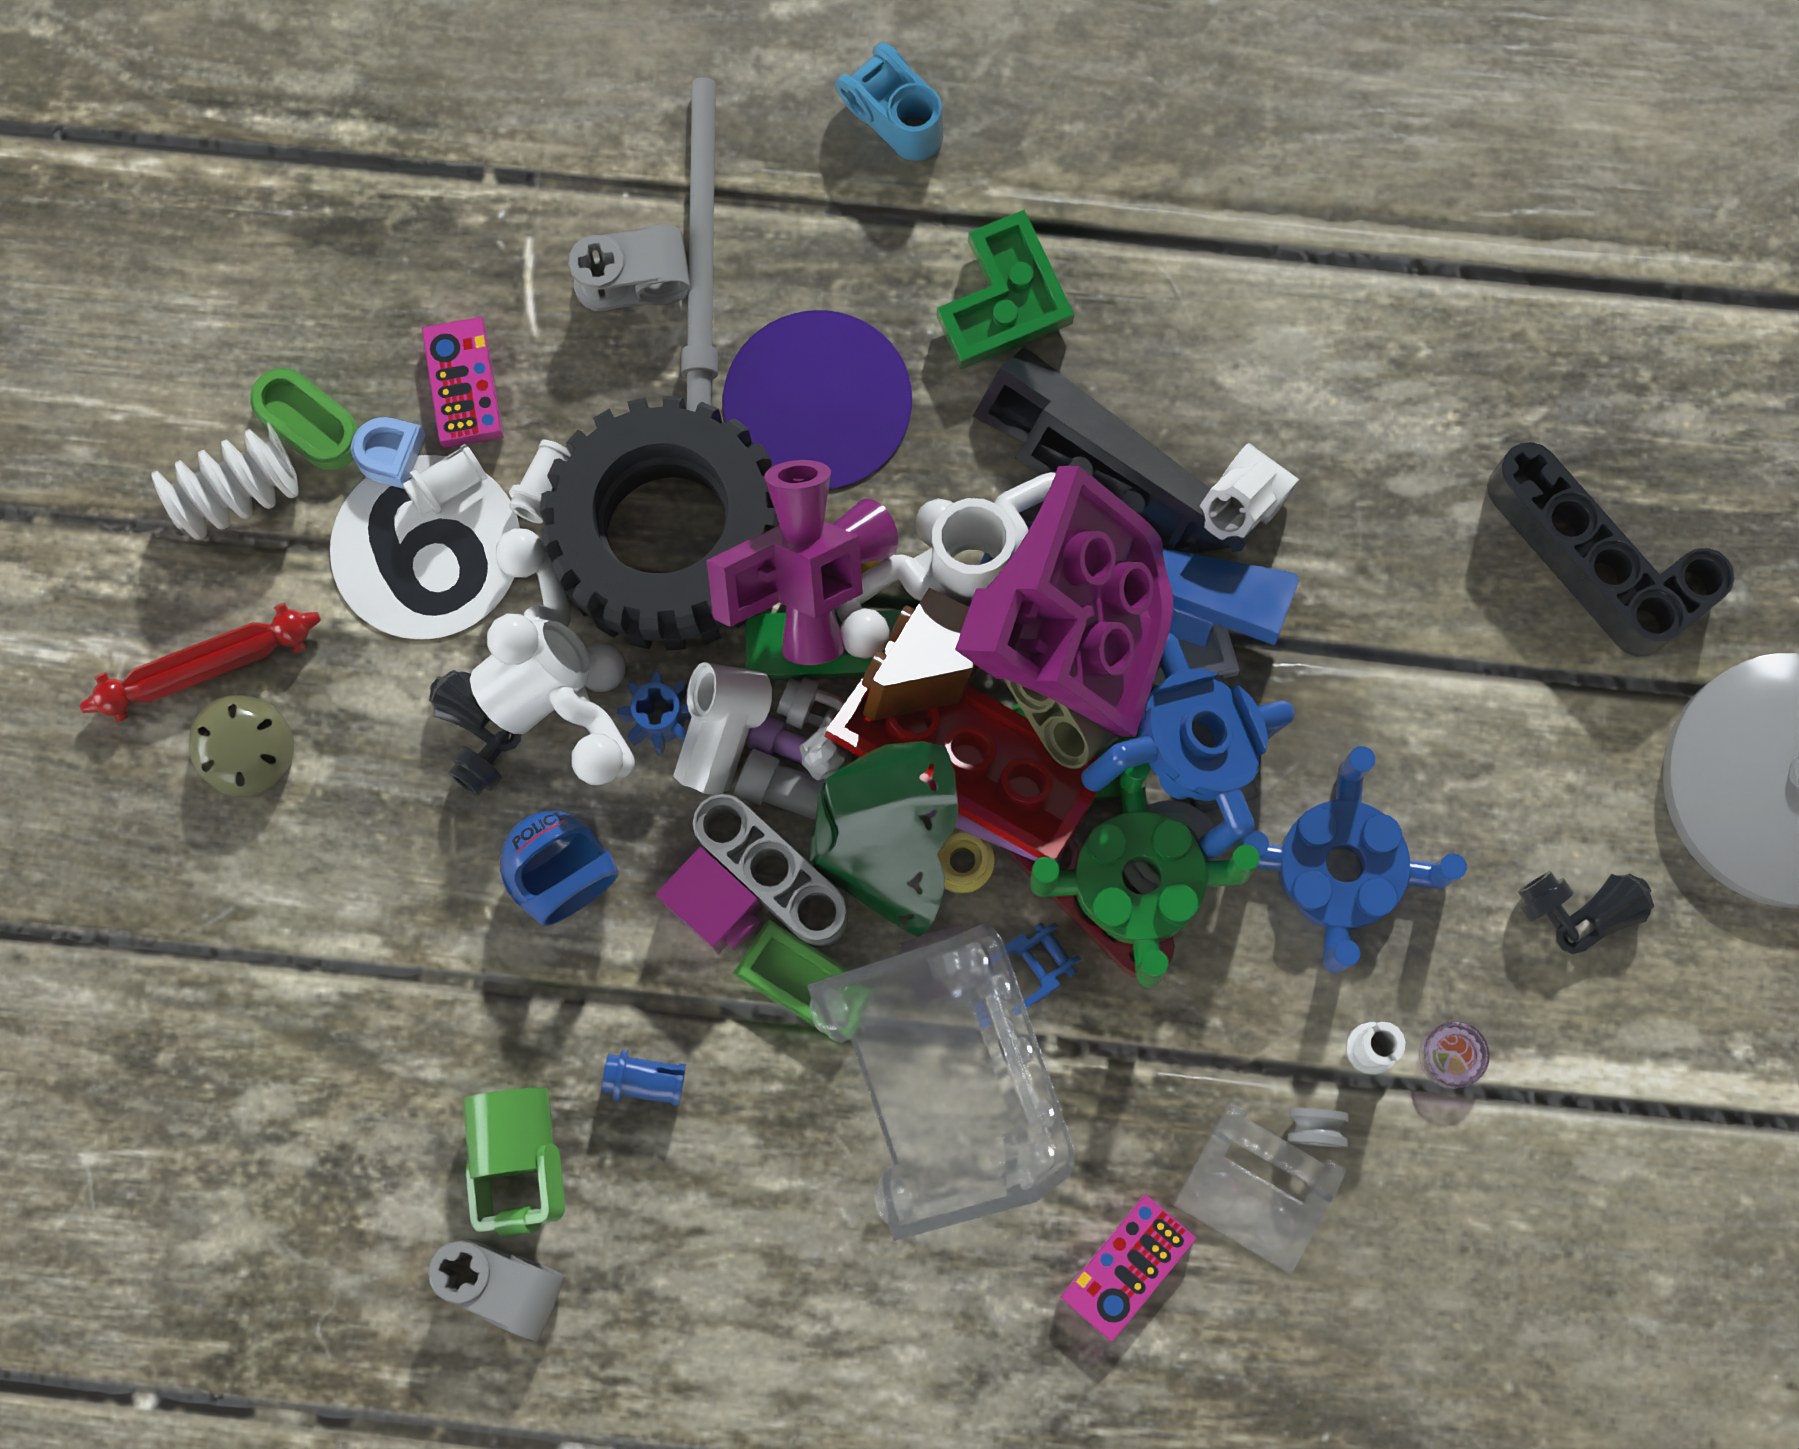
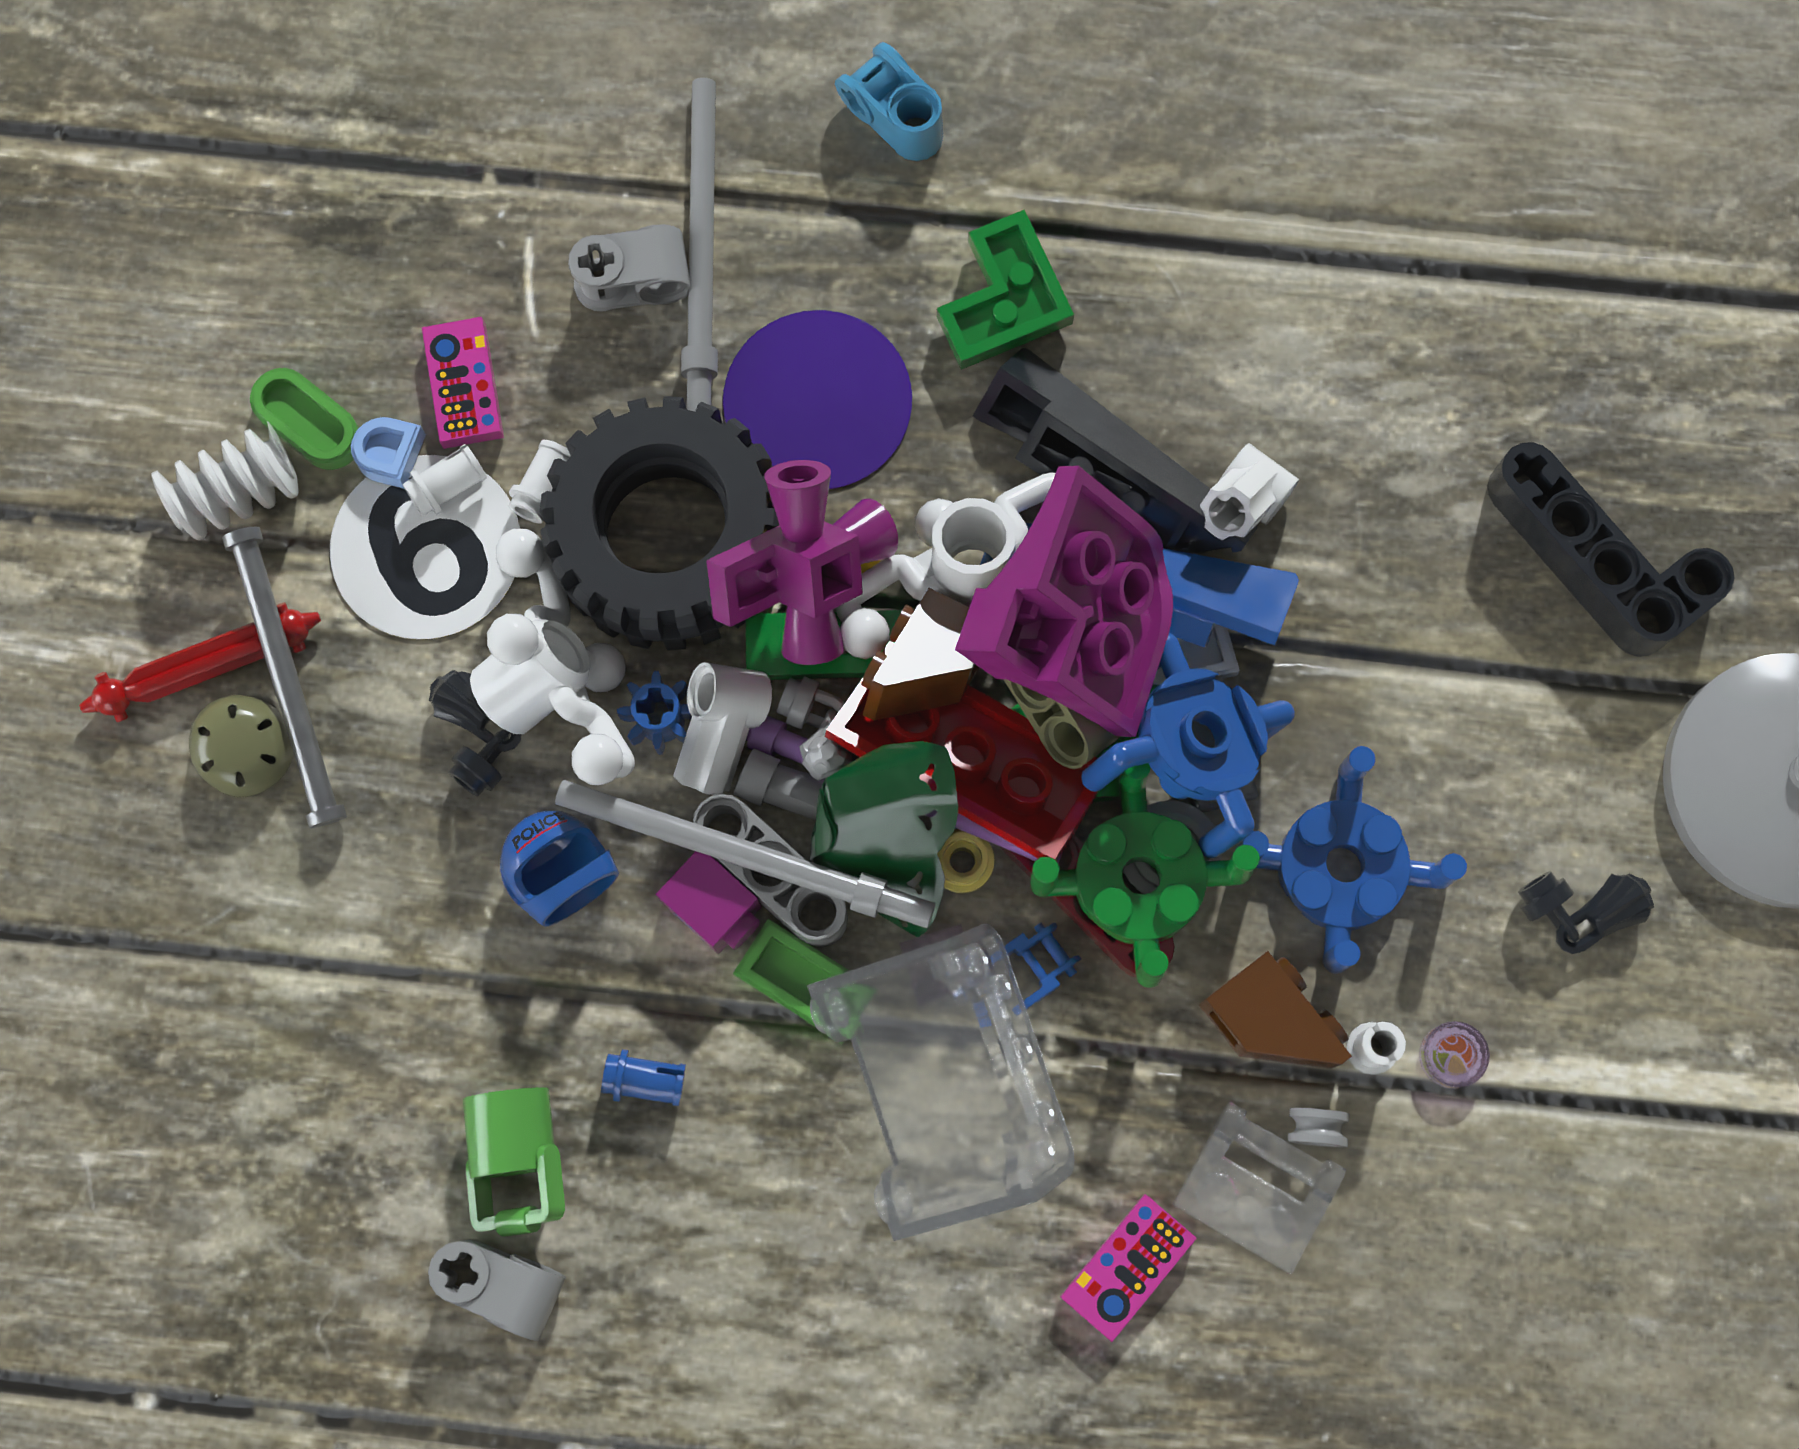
none -> flat silver bar [222,527,347,828]
none -> light grey bar [555,780,936,928]
none -> reddish brown slope [1199,951,1352,1069]

